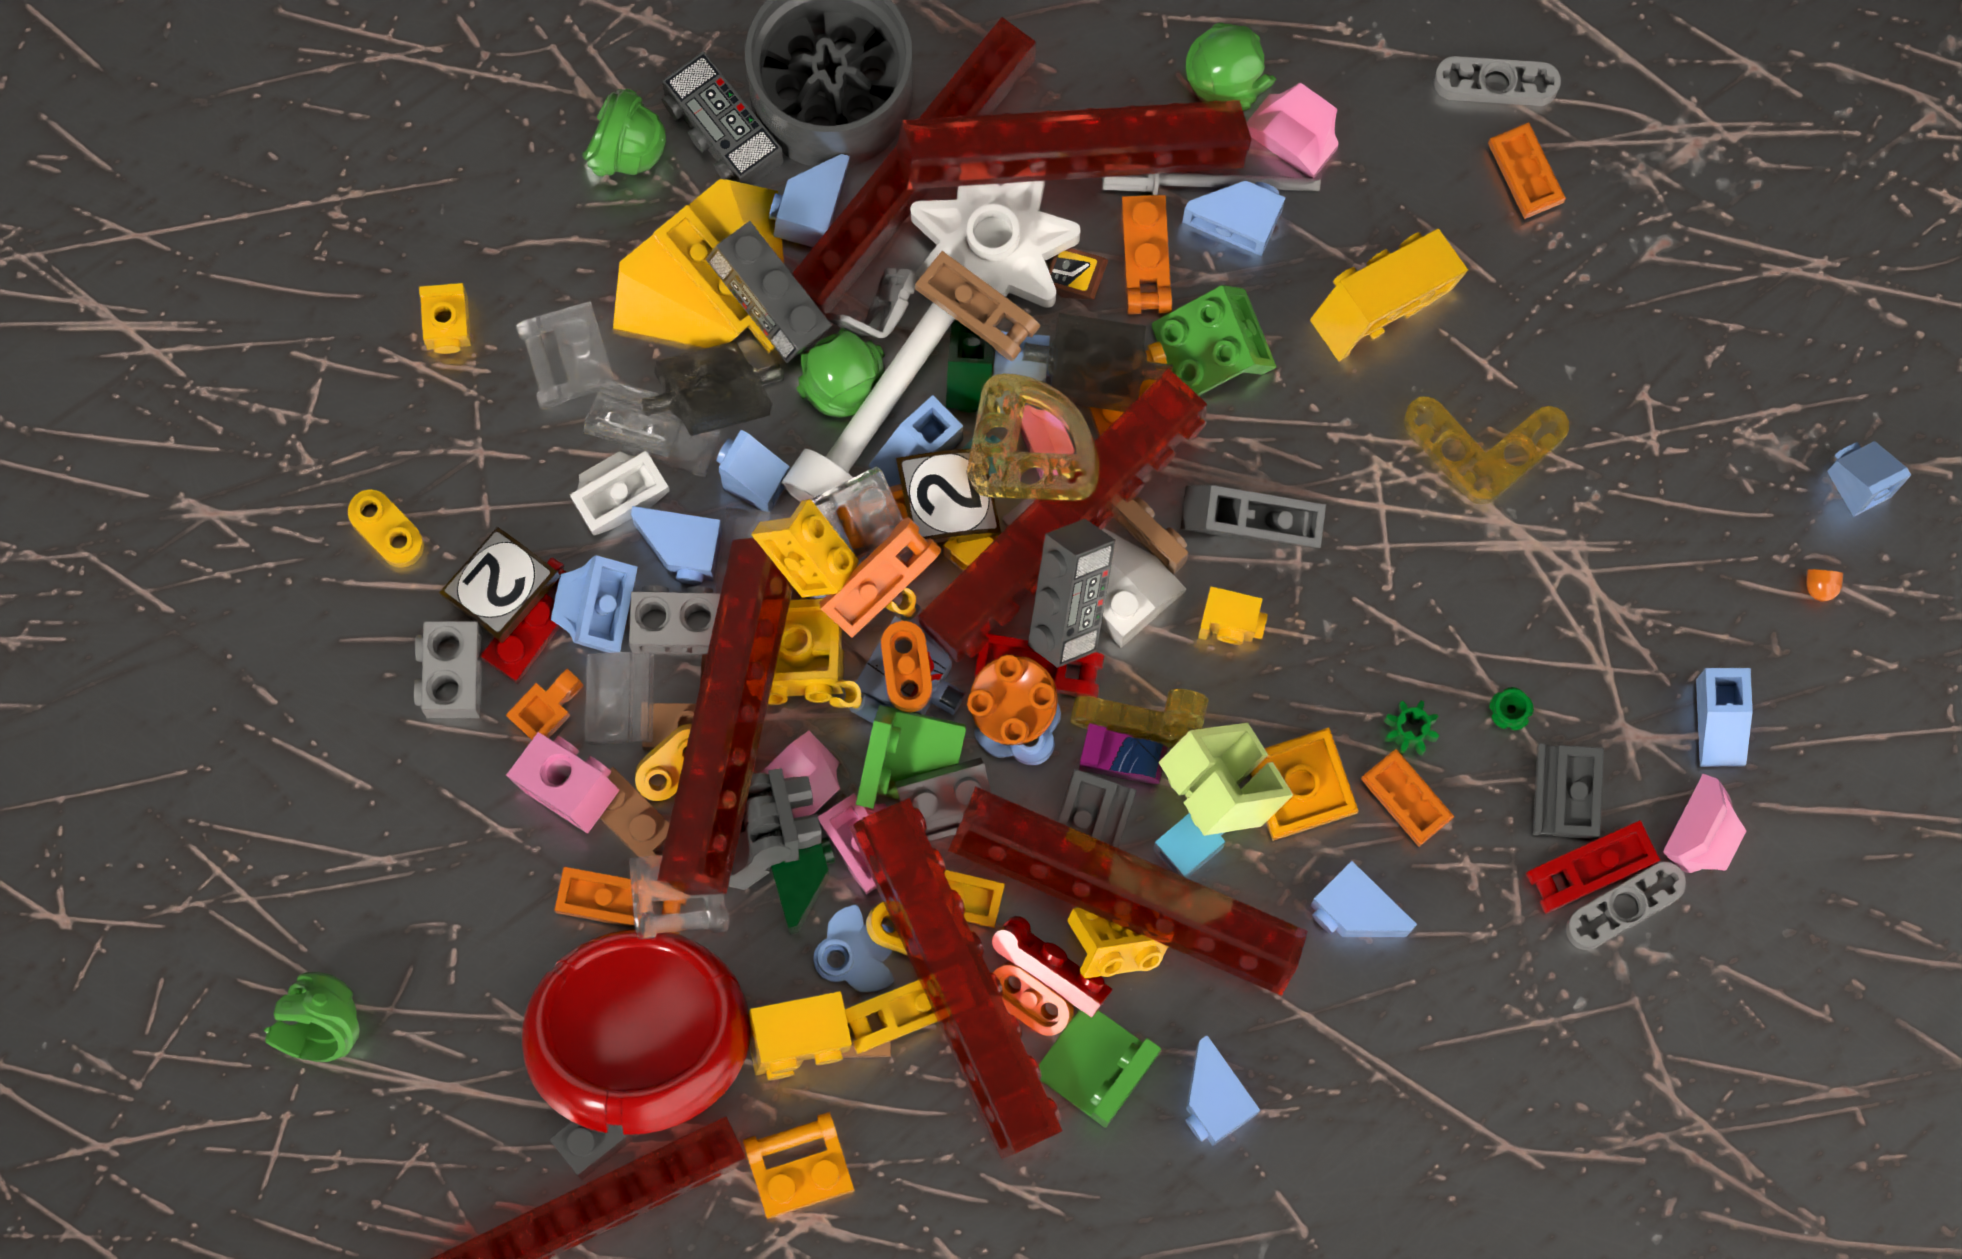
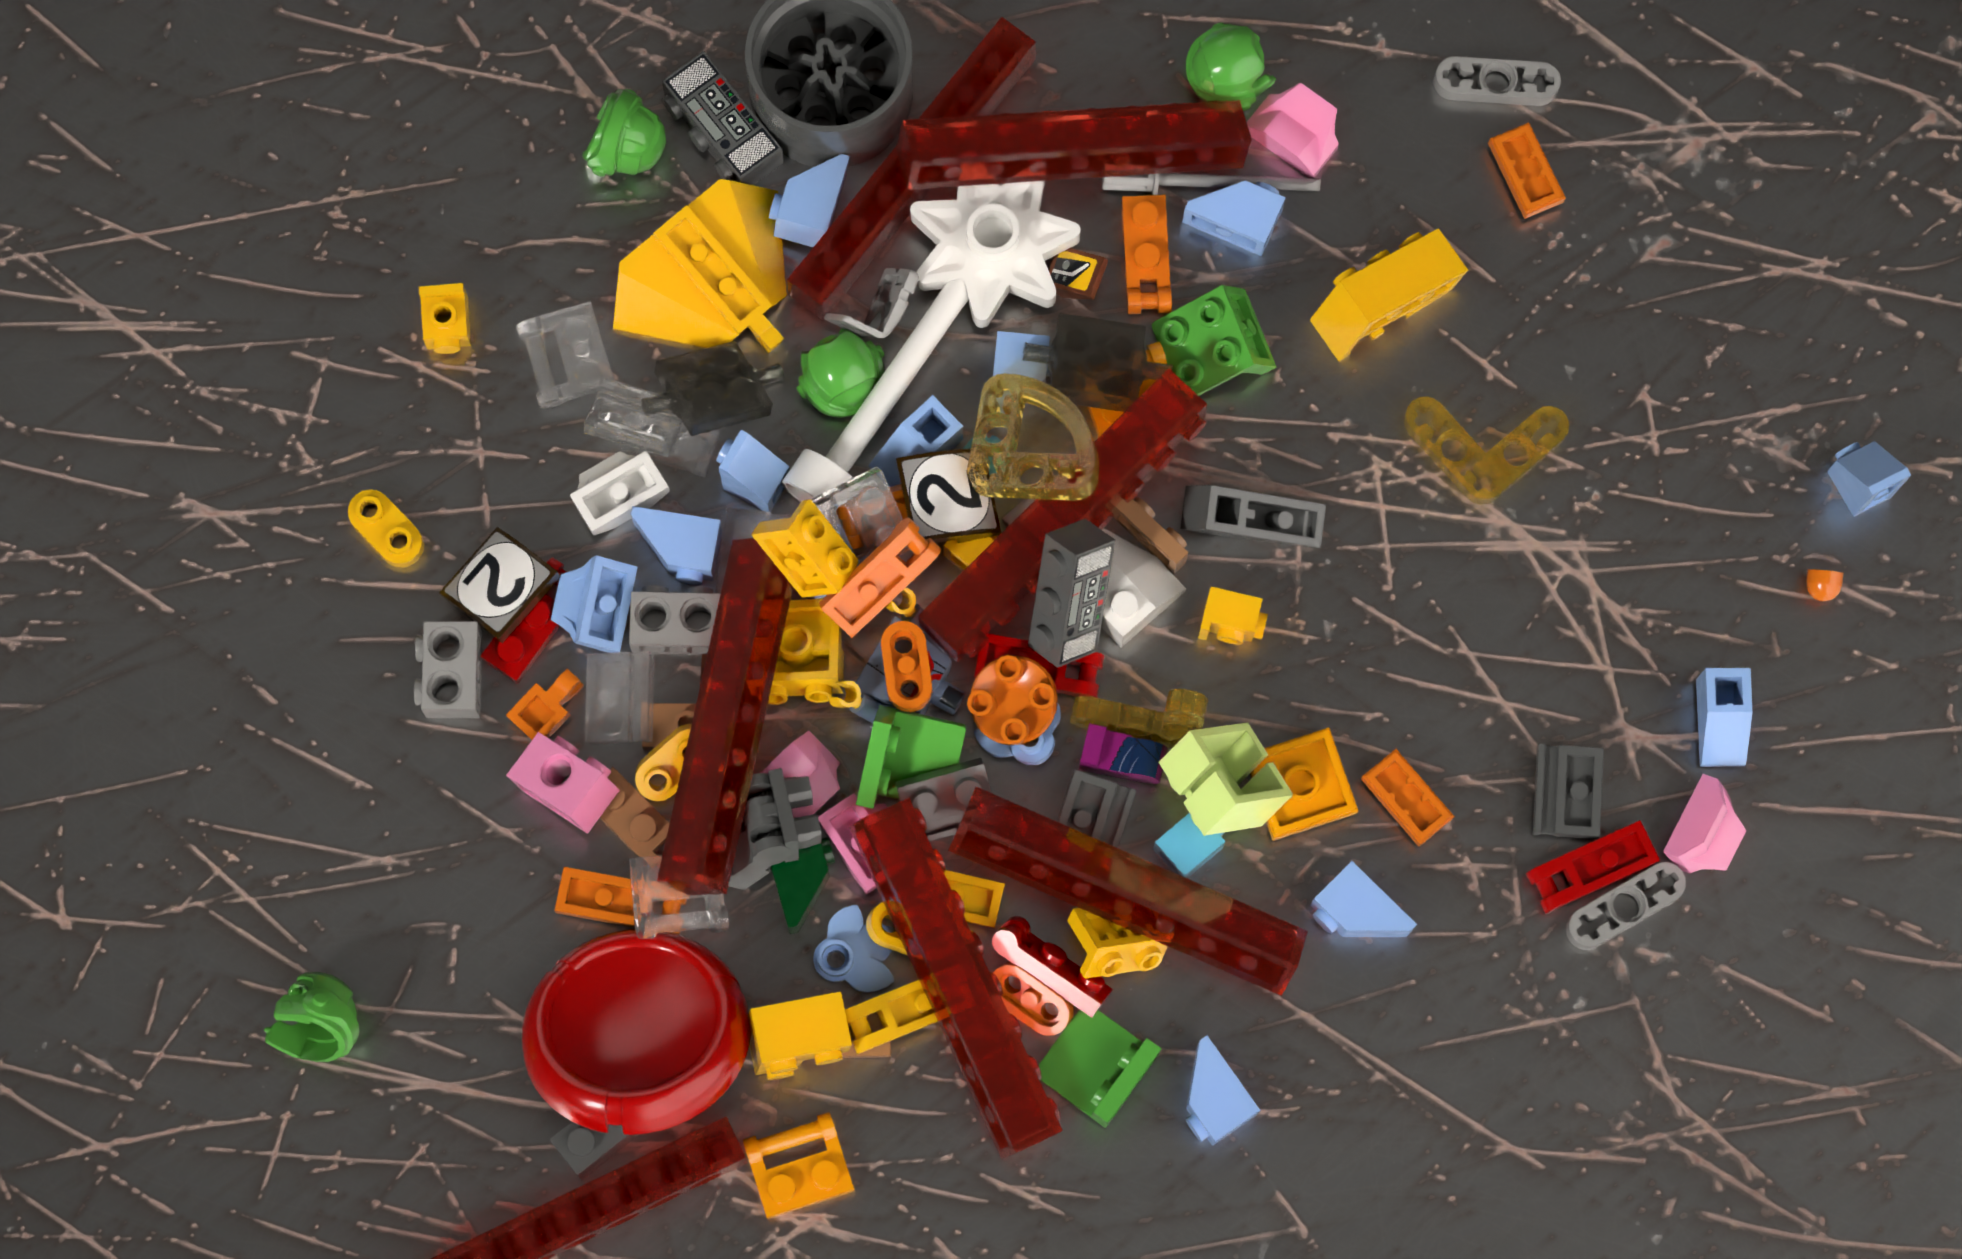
dark grey brick [706,221,832,363] -> none
medium nougat plate [915,251,1040,361] -> none
dark green slope [946,320,994,413] -> none
slope [1015,405,1075,499] -> none
green gear [1384,700,1439,756] -> none
green plate [1489,687,1534,731] -> none

